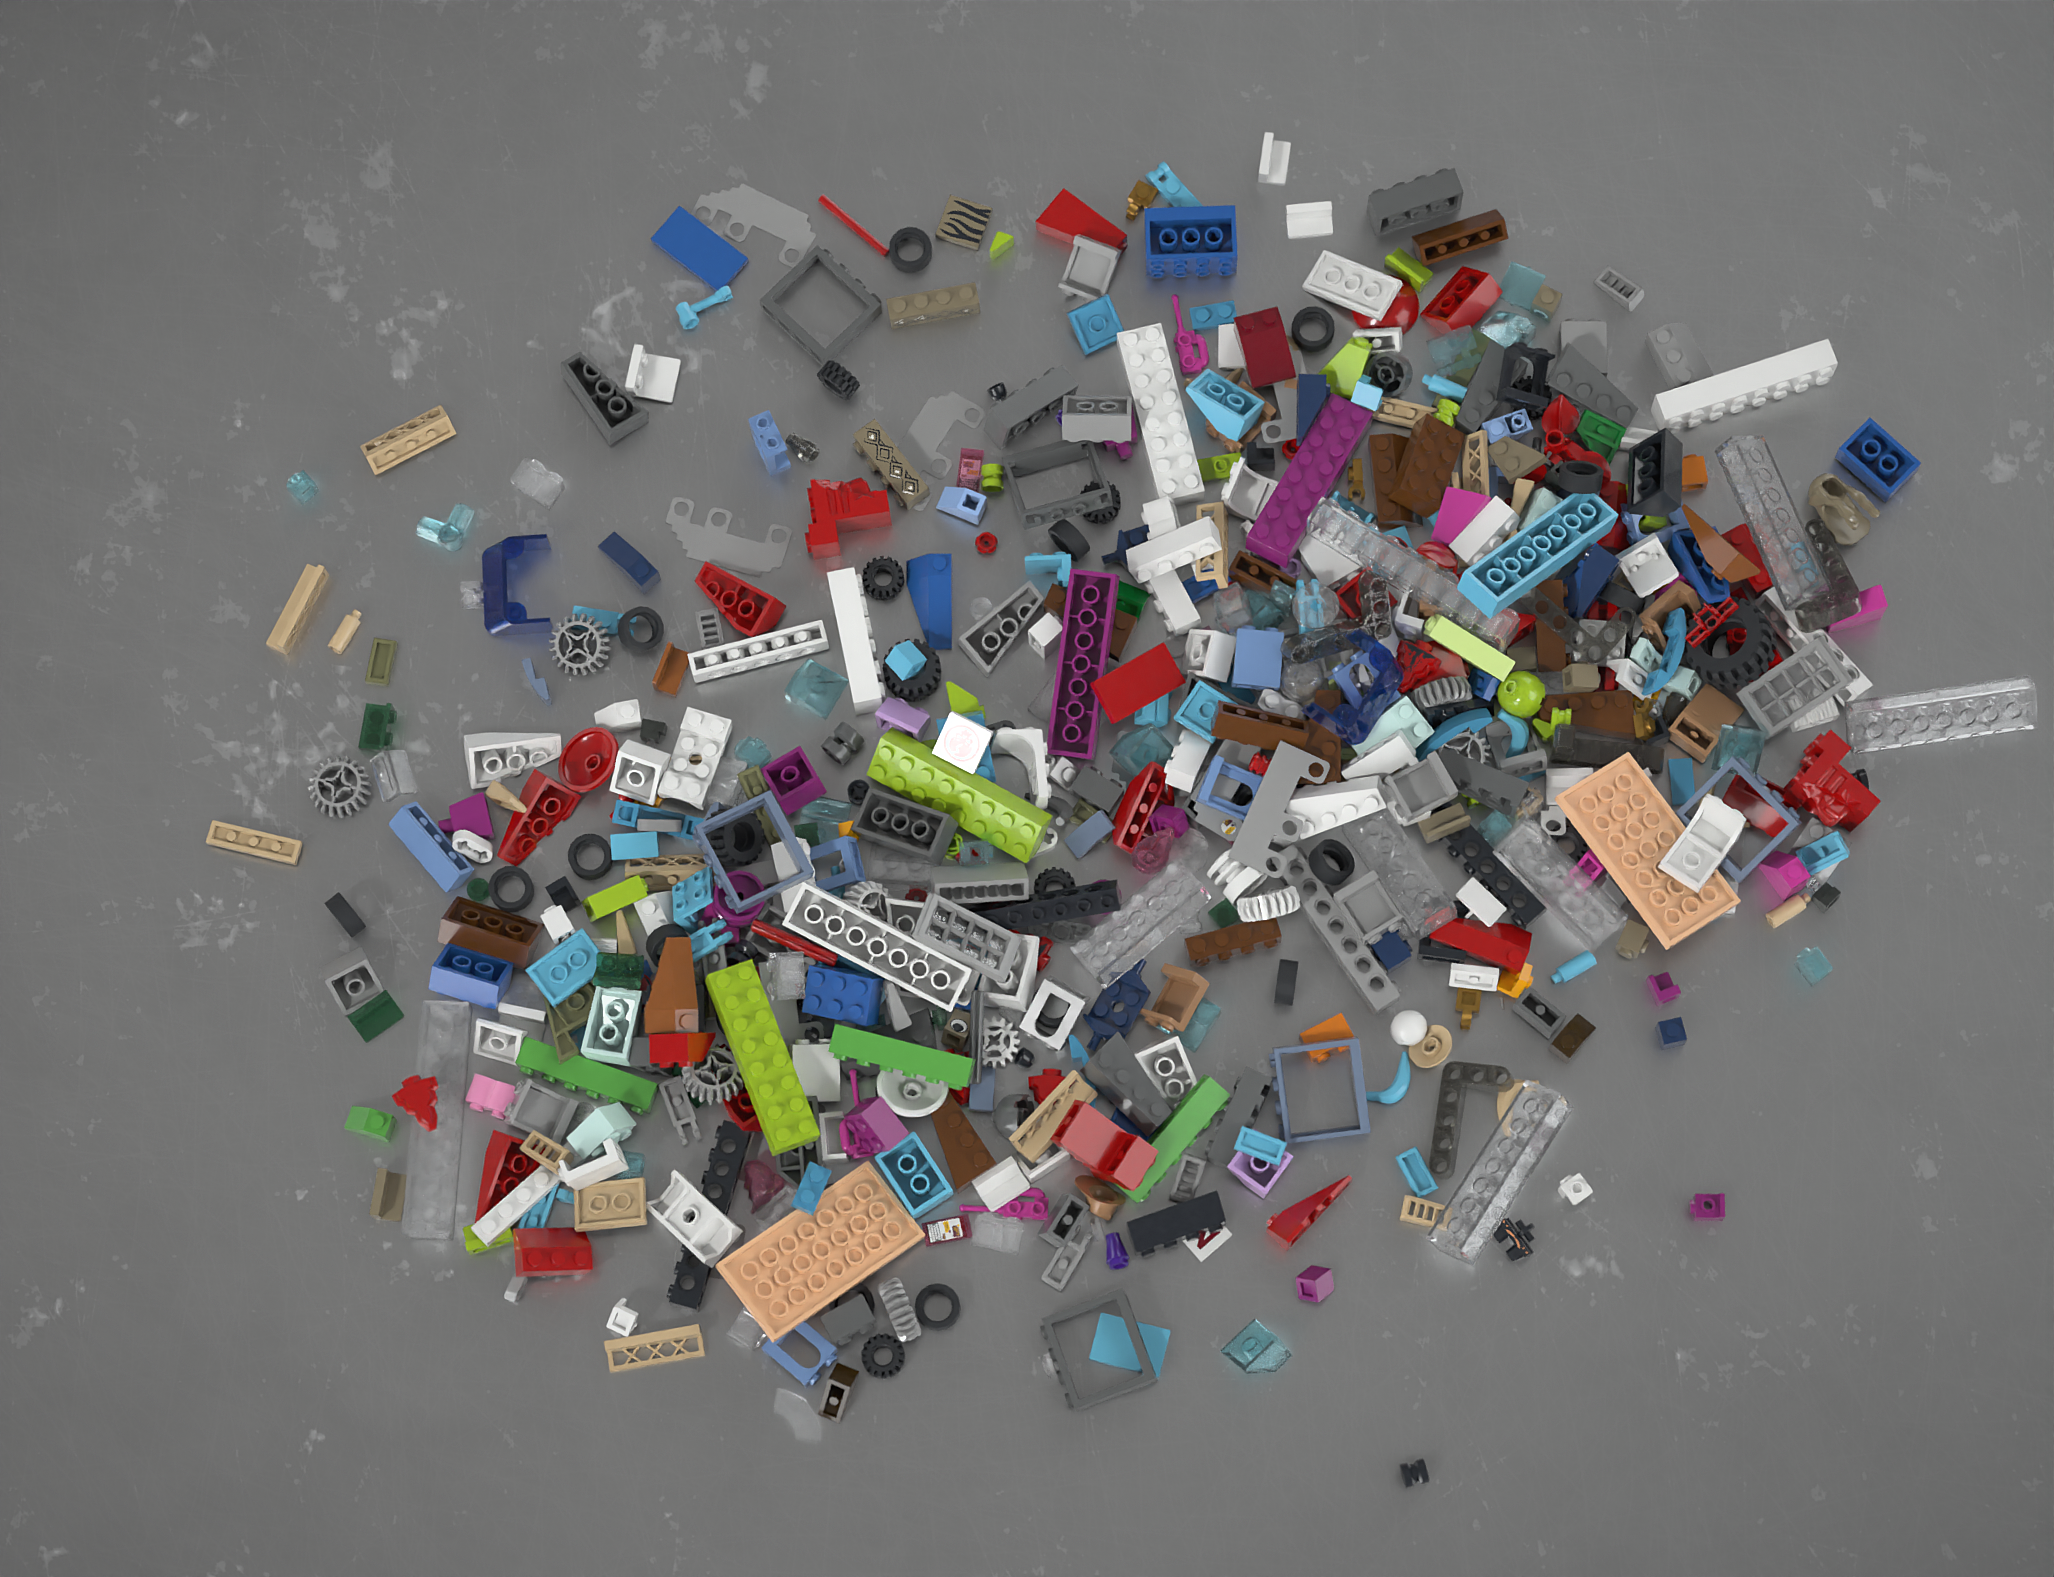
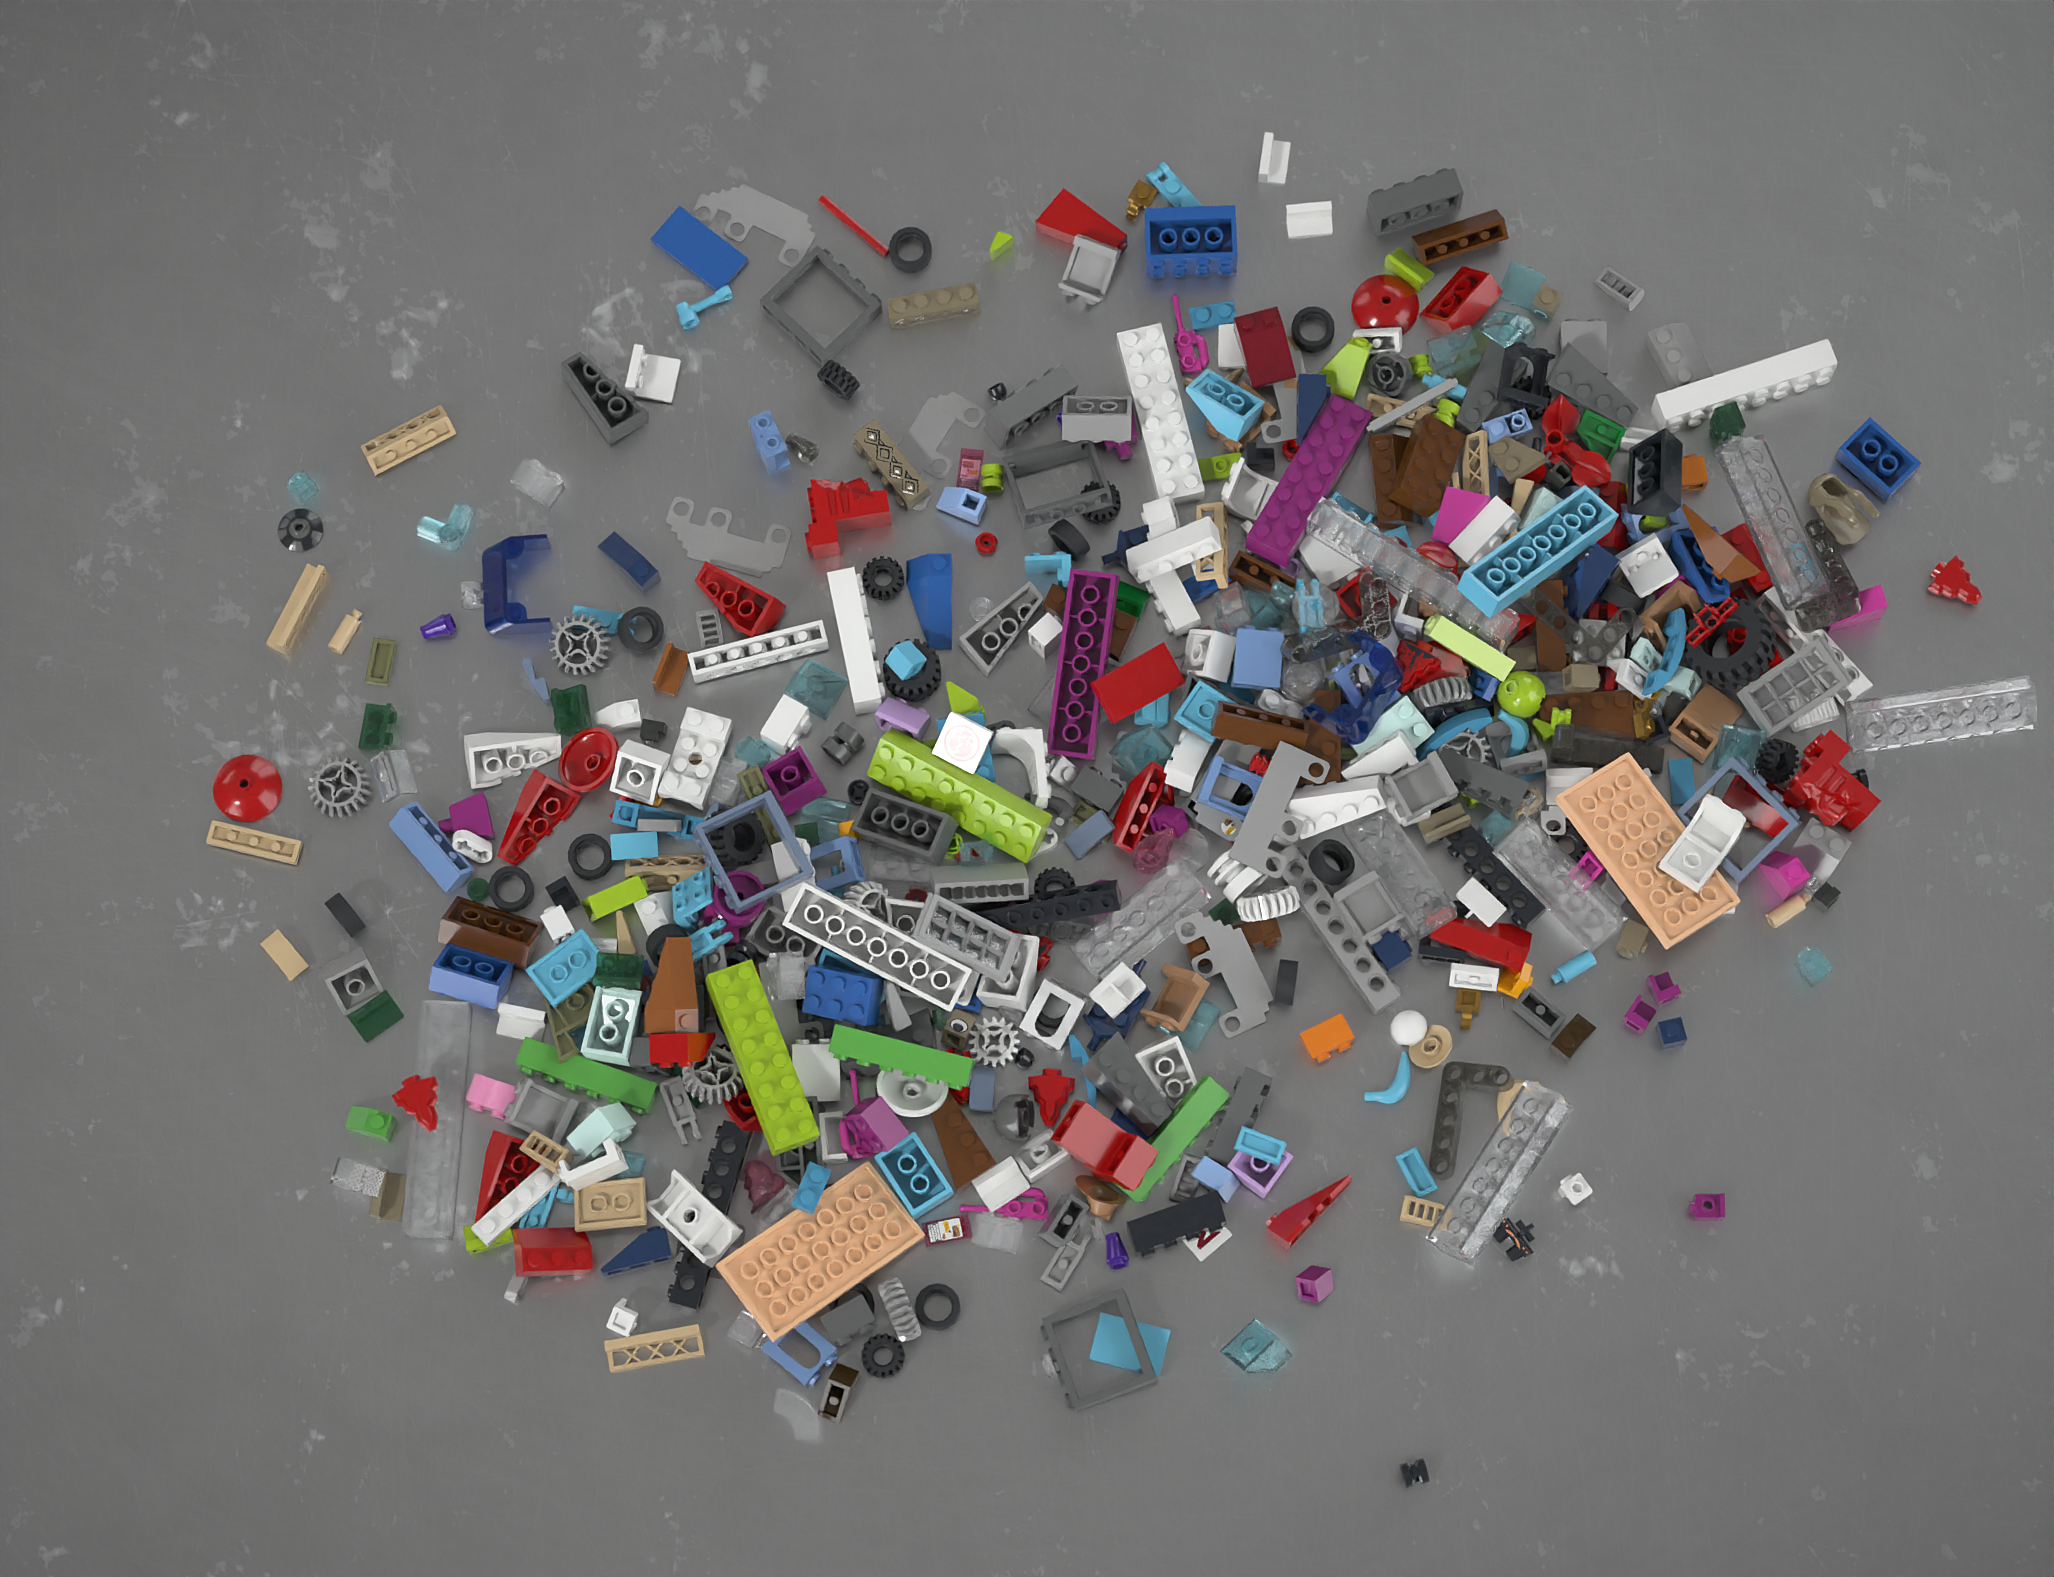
white slope [473,1018,529,1066] -> none
tan slope [485,780,527,813] -> none
red axle [750,919,838,967] -> none
dark tan tile [935,195,993,251] -> none
dark grey axle [969,990,985,1084] -> none
tan fence [1009,1069,1098,1164] -> none
dark azure tile [1066,294,1124,355] -> none
sand blue window [1269,1037,1371,1144] -> none
white tile [1302,250,1403,321] -> none
pearl gold plate [1348,458,1365,501] -> none
medium azure panel [1351,375,1383,411] -> none
black tyre [1558,461,1604,494] -> none
medium azure hinge [1796,830,1850,876] -> none
none -> red dish [213,754,283,823]
none -> tan slope [260,929,309,981]
none -> dish [278,508,324,553]
none -> clear panel [329,1157,386,1198]
none -> dark purple cone [420,613,456,640]
none -> clear green bracket [550,684,592,737]
none -> dark blue slope [601,1226,674,1277]
none -> white brick [760,694,812,756]
none -> white panel [1088,962,1147,1019]
none -> light grey piece [1174,911,1273,1038]
none -> light blue slope [1190,1156,1240,1203]
none -> light grey piece [1366,378,1458,435]
none -> lime wheel [1408,354,1433,380]
none -> magenta panel [1622,994,1656,1034]
none -> clear green brick [1709,401,1746,448]
none -> black tyre [1755,738,1799,783]
none -> red rock [1927,555,1983,605]

